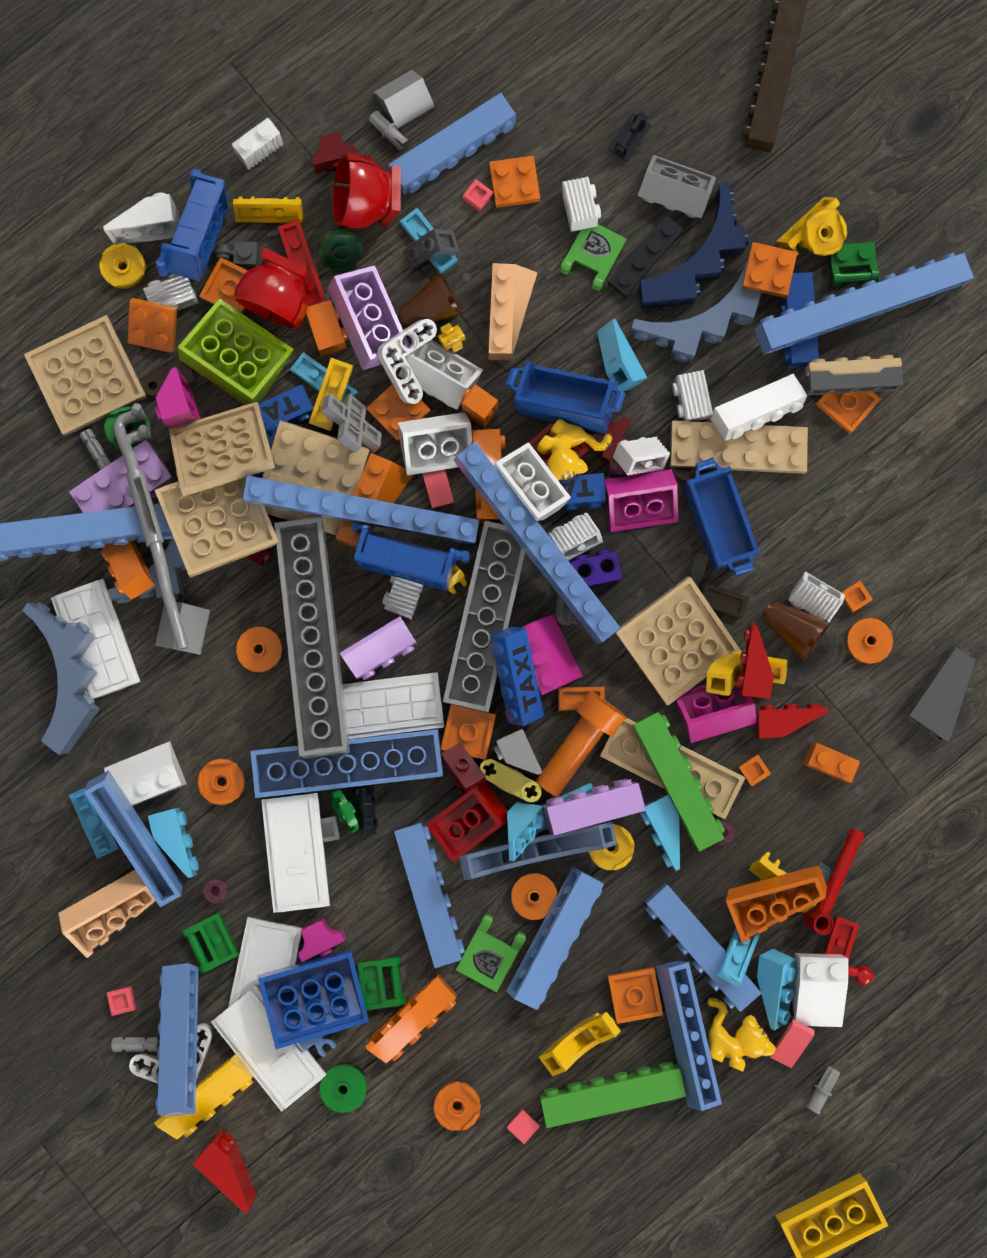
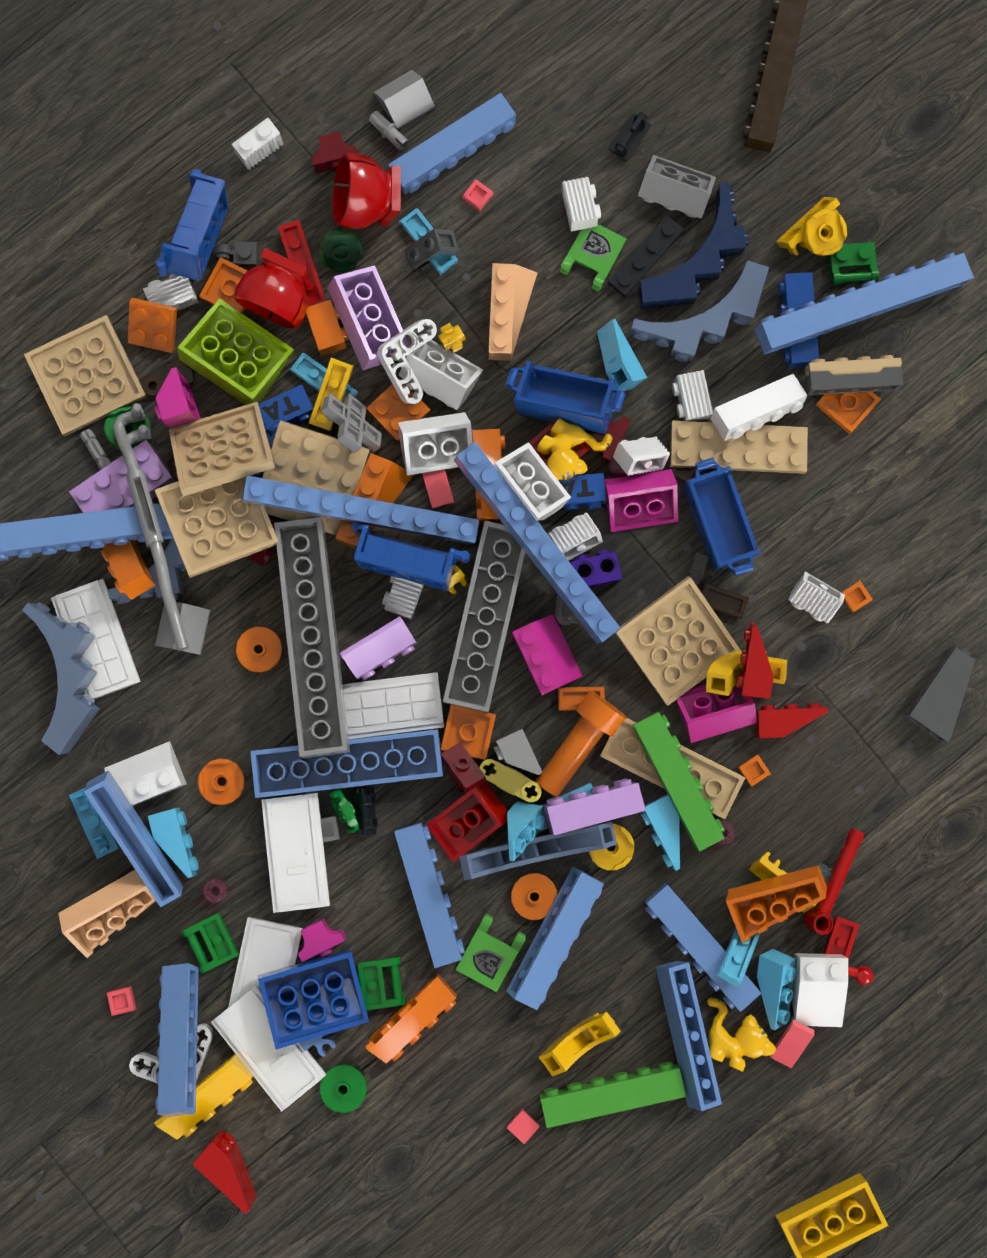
yellow plate [99,243,146,289] -> none
white slope [103,193,180,244] -> none
light grey axle [111,1037,159,1052] -> none
yellow plate [233,197,304,223] -> none
reddish brown cone [397,273,463,328] -> none
orange plate [434,1081,481,1131] -> none
orange brick [461,384,498,429] -> none
orange plate [489,155,540,208] -> none
blue brick [490,627,544,726] -> none
orange plate [607,967,663,1024] -> none
orange plate [742,242,797,298] -> none
reddish brown cone [762,602,830,660] -> none
orange brick [802,743,860,783] -> none
light grey axle [806,1066,840,1114] -> none
orange plate [846,618,893,664] -> none

